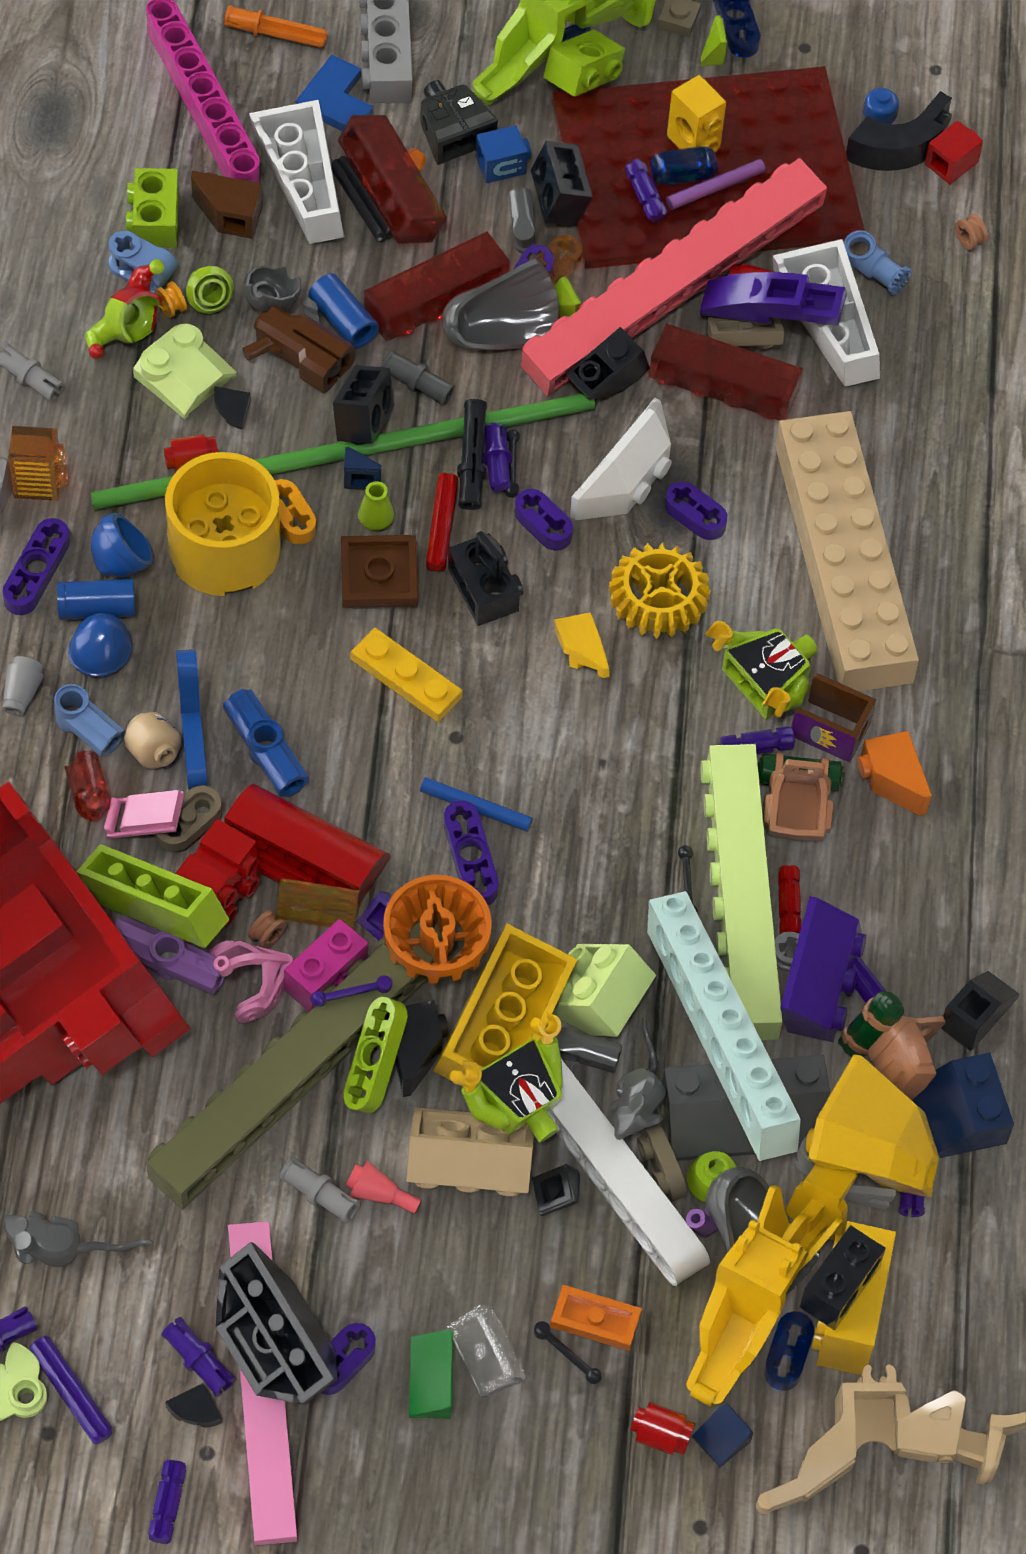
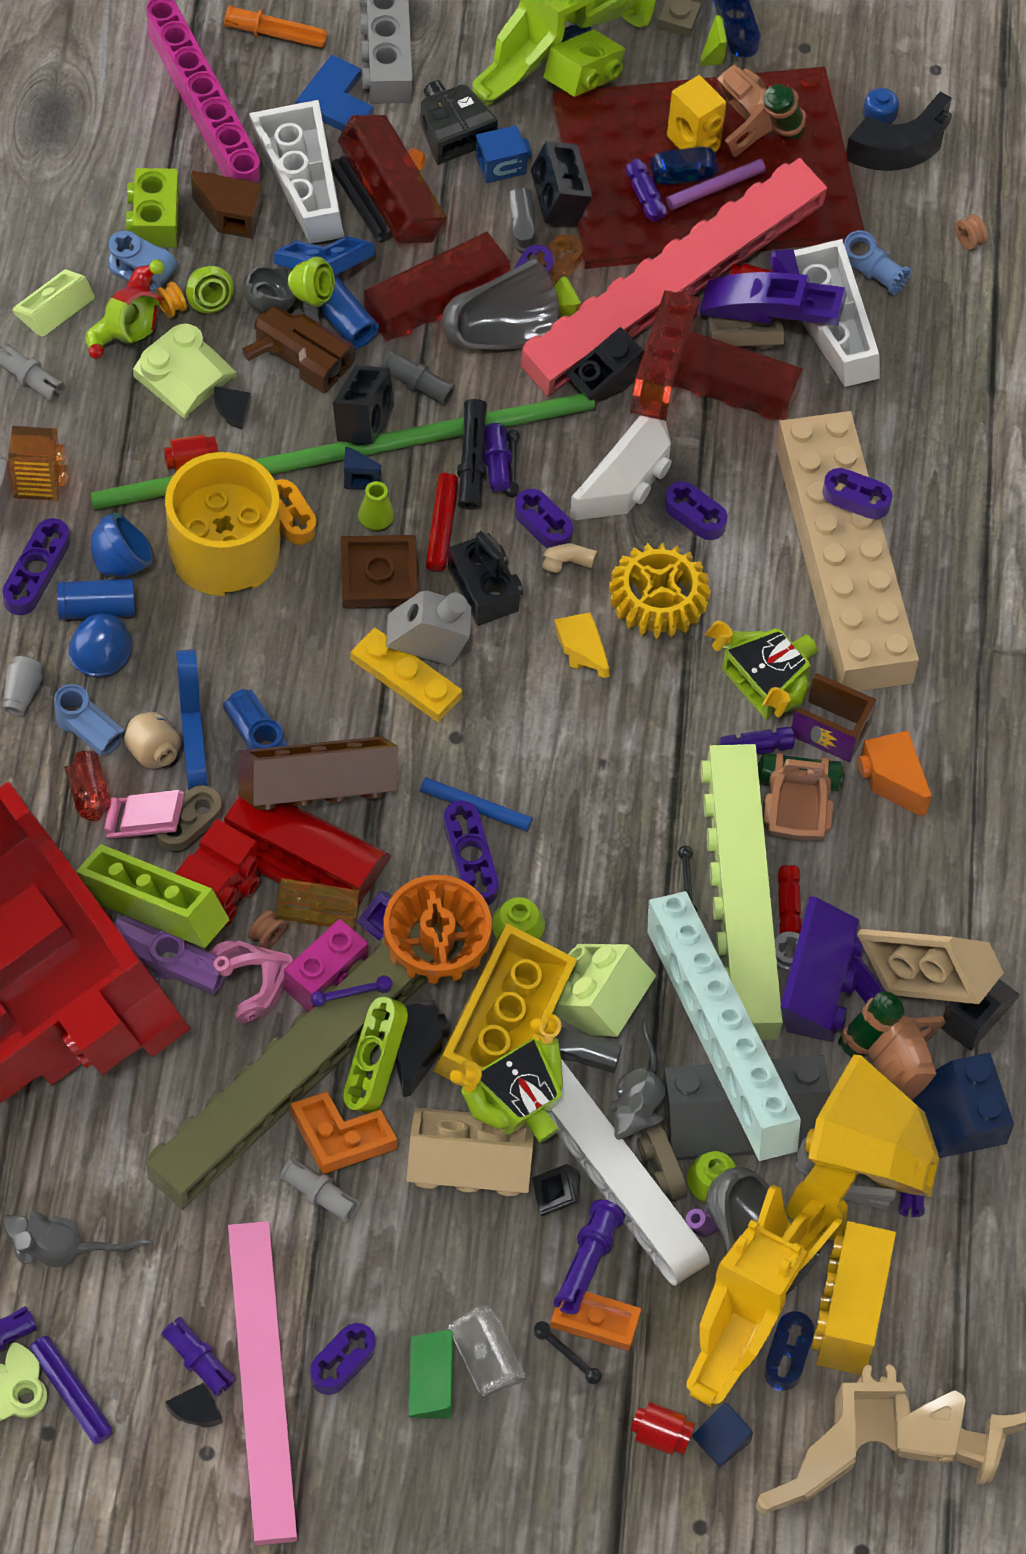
dark purple axle [148,1460,186,1544] -> none
black wedge [215,1242,338,1405] -> none
coral cone [345,1160,421,1214] -> none
black brick [799,1225,886,1331] -> none
red brick [925,120,983,185] -> none
none -> yellowish green slope [12,269,95,337]
none -> reddish brown brick [238,736,398,810]
none -> blue tile [273,236,375,275]
none -> lime cone [288,257,335,307]
none -> orange plate [290,1091,398,1174]
none -> light grey torso [386,591,471,666]
none -> lime cone [492,897,545,940]
none -> tan arm [542,543,597,573]
none -> dark purple pin [554,1199,625,1314]
none -> clear red brick [630,290,700,421]
none -> nougat piece [717,65,806,157]
none -> dark purple slope [768,249,800,274]
none -> dark purple beam [822,468,893,519]
none -> tan slope [857,929,1004,1004]

